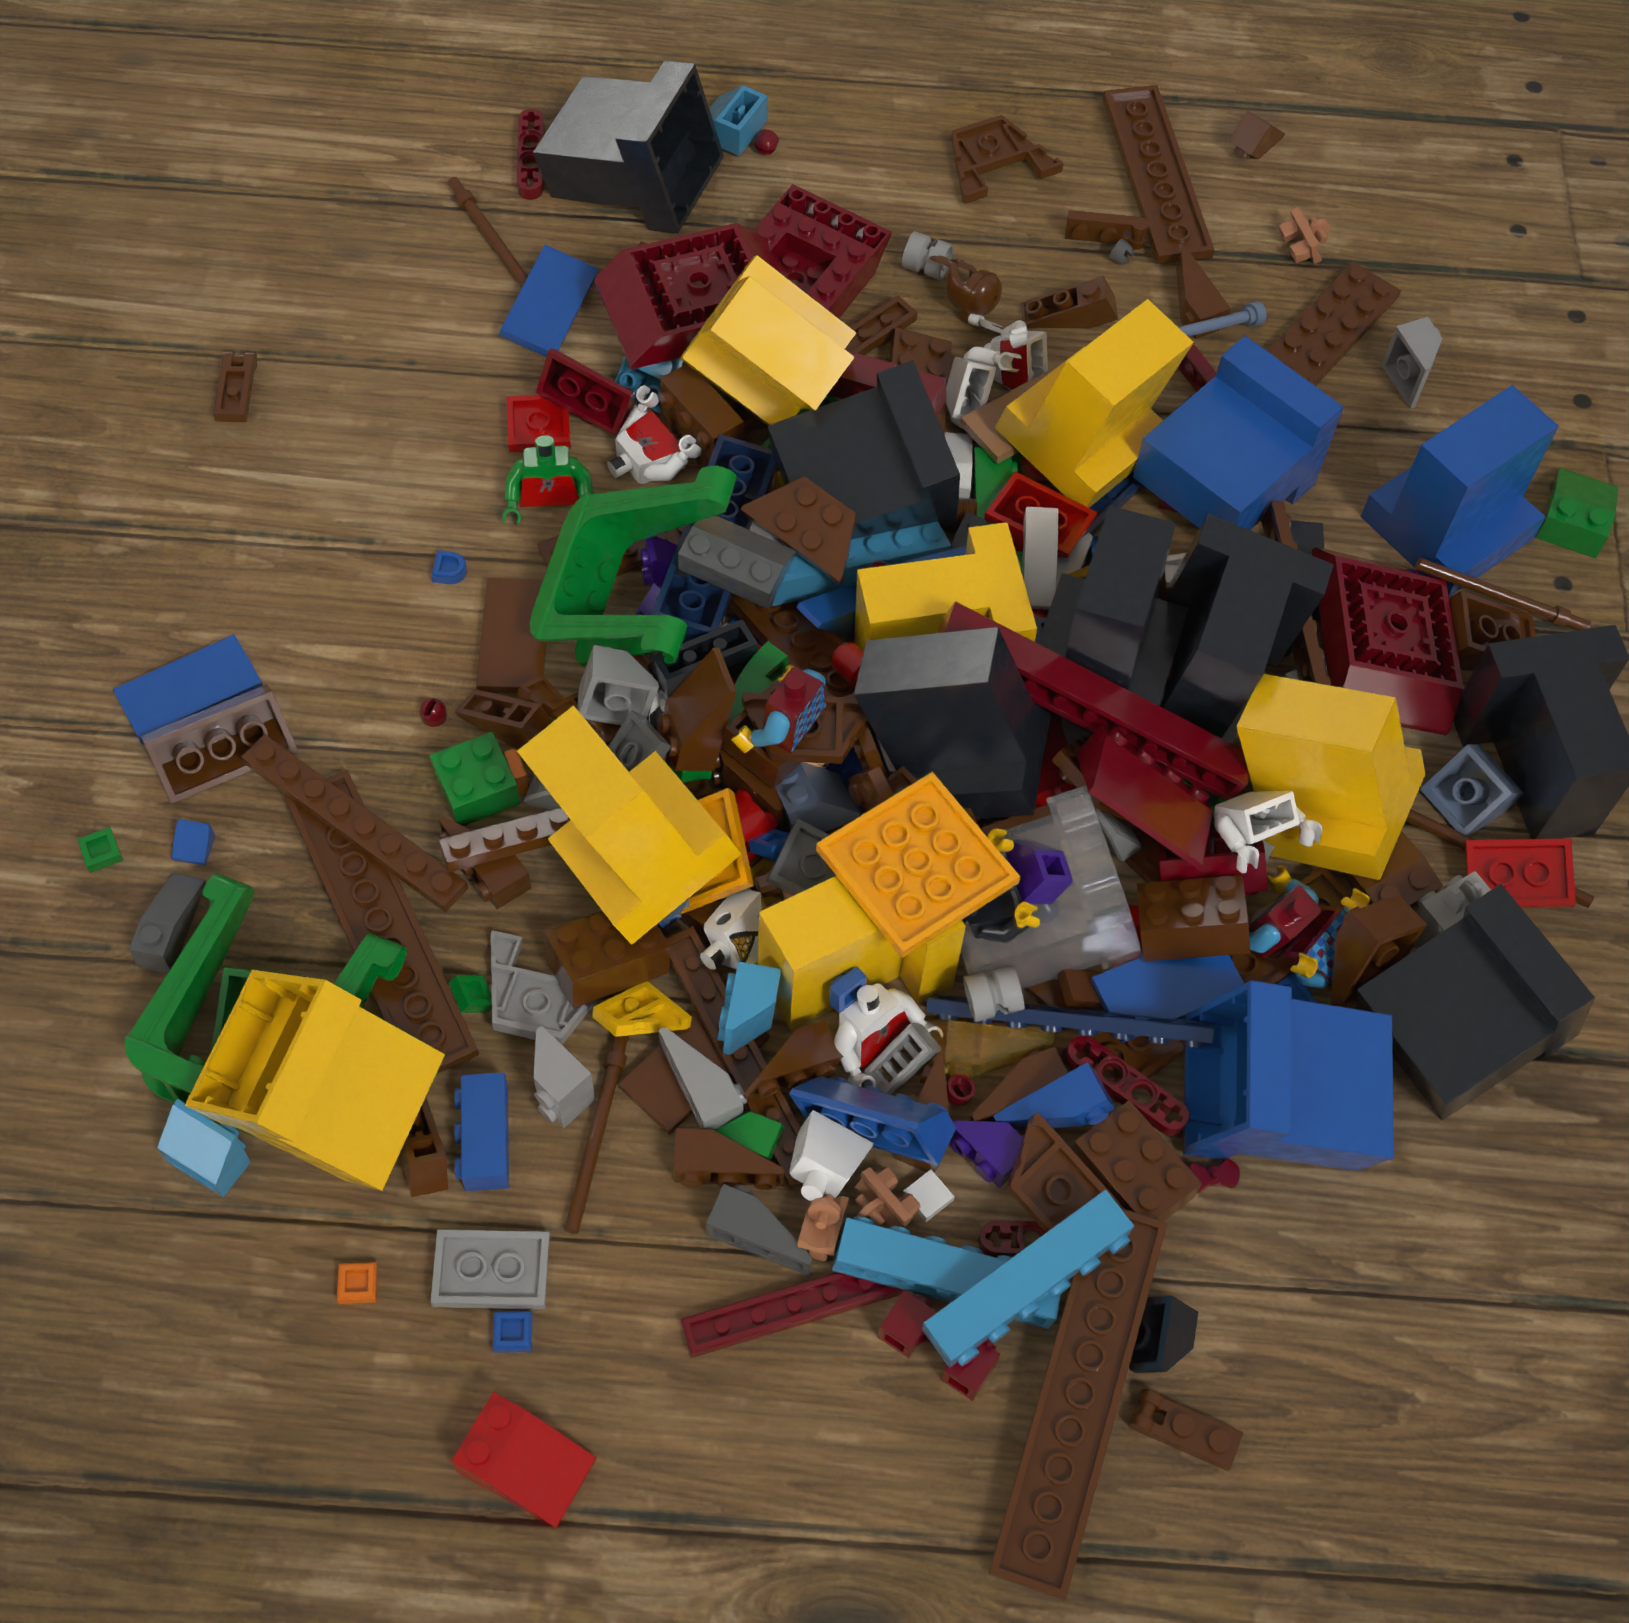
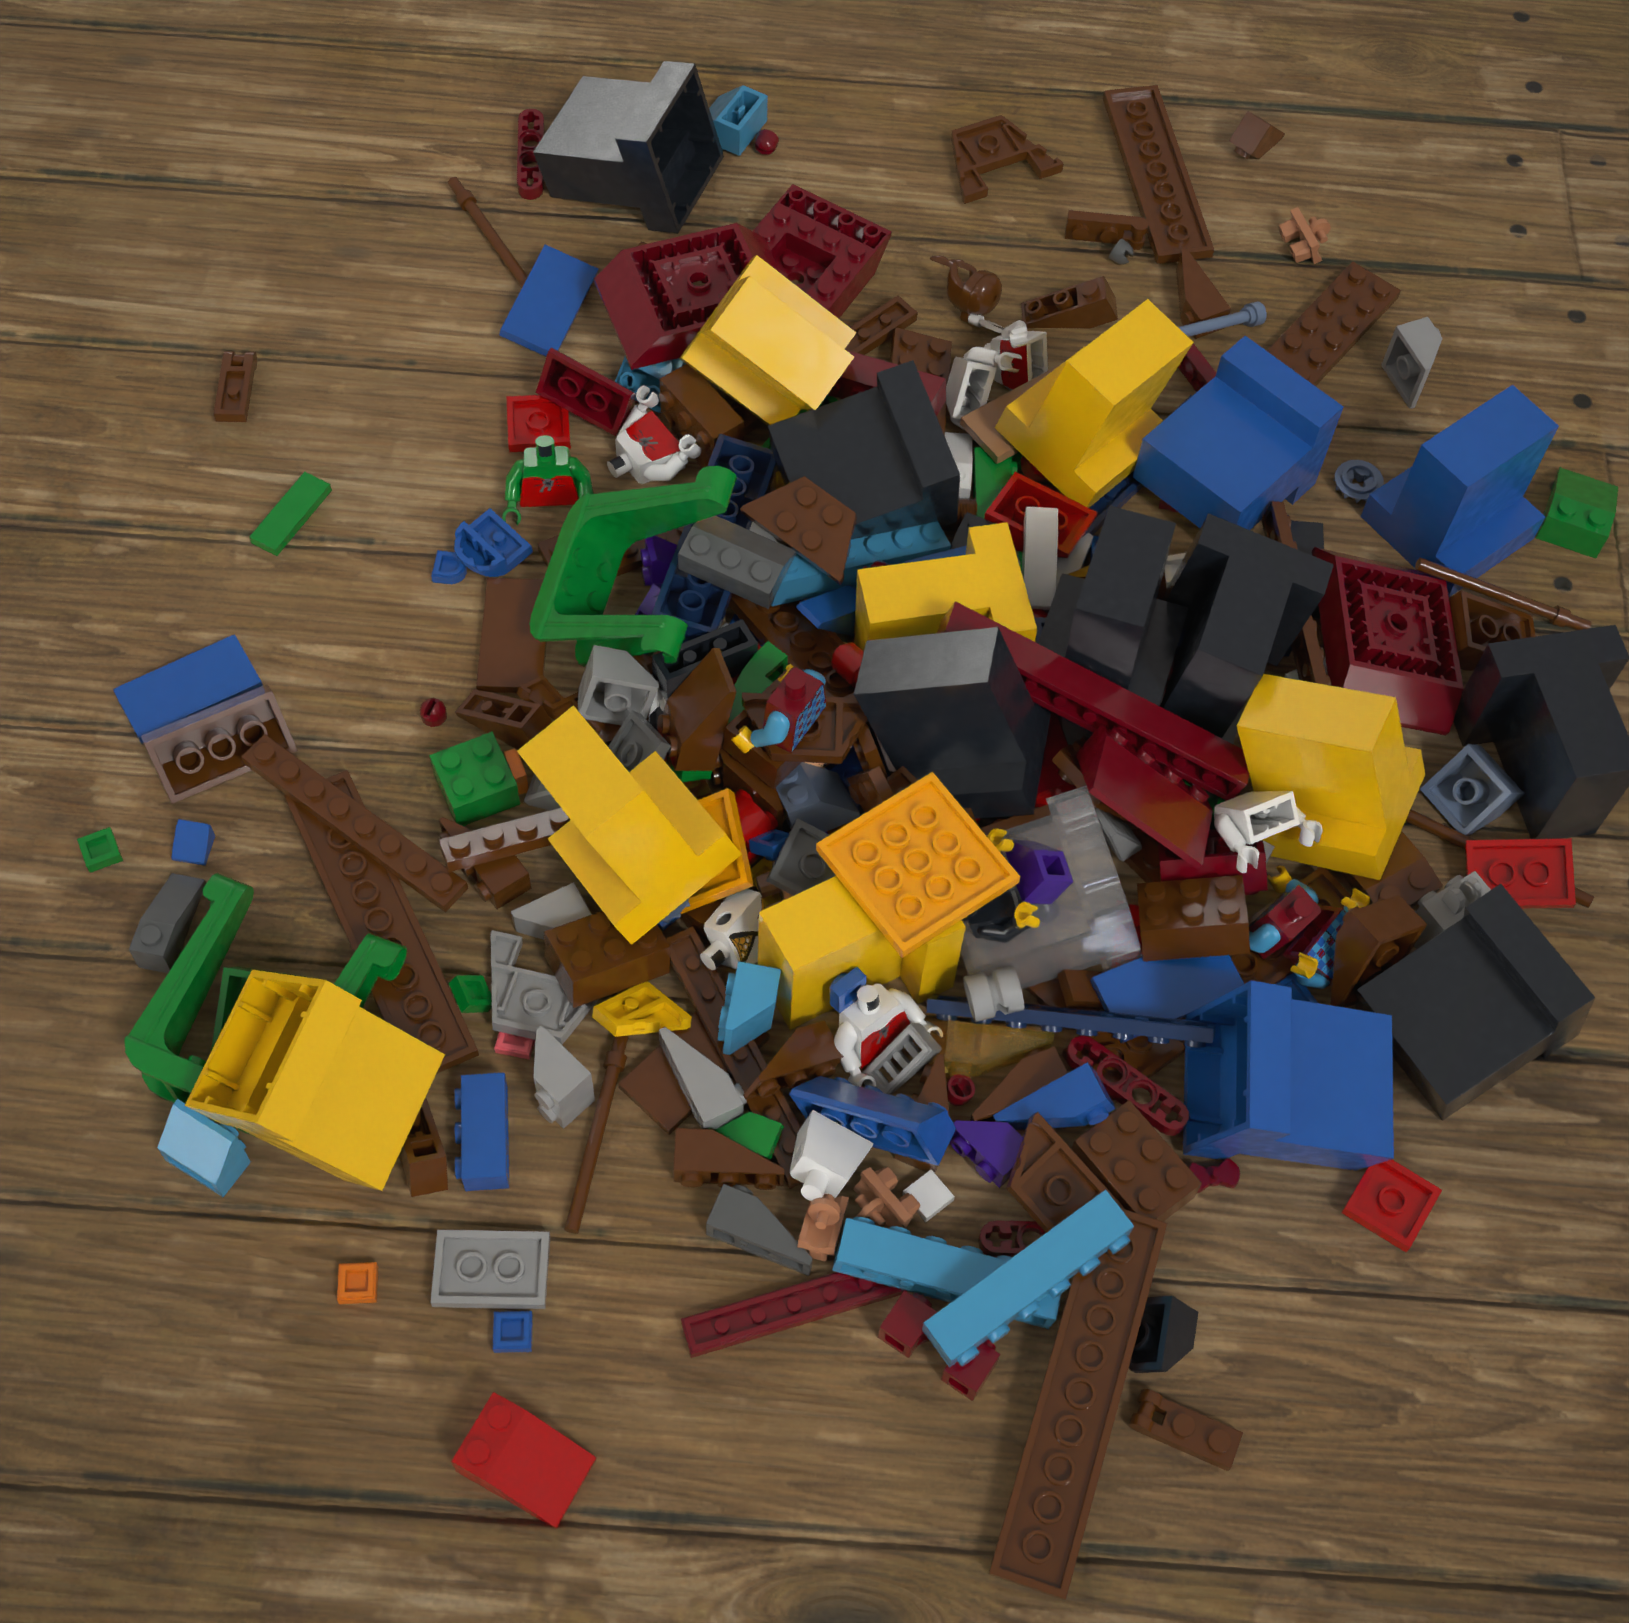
light grey wheel [901,231,954,281] -> none
none -> green tile [249,471,332,556]
none -> blue slope [454,508,533,577]
none -> coral tile [494,1032,535,1060]
none -> light grey slope [511,882,592,940]
none -> sand blue gear [1333,460,1384,503]
none -> red plate [1341,1159,1442,1252]

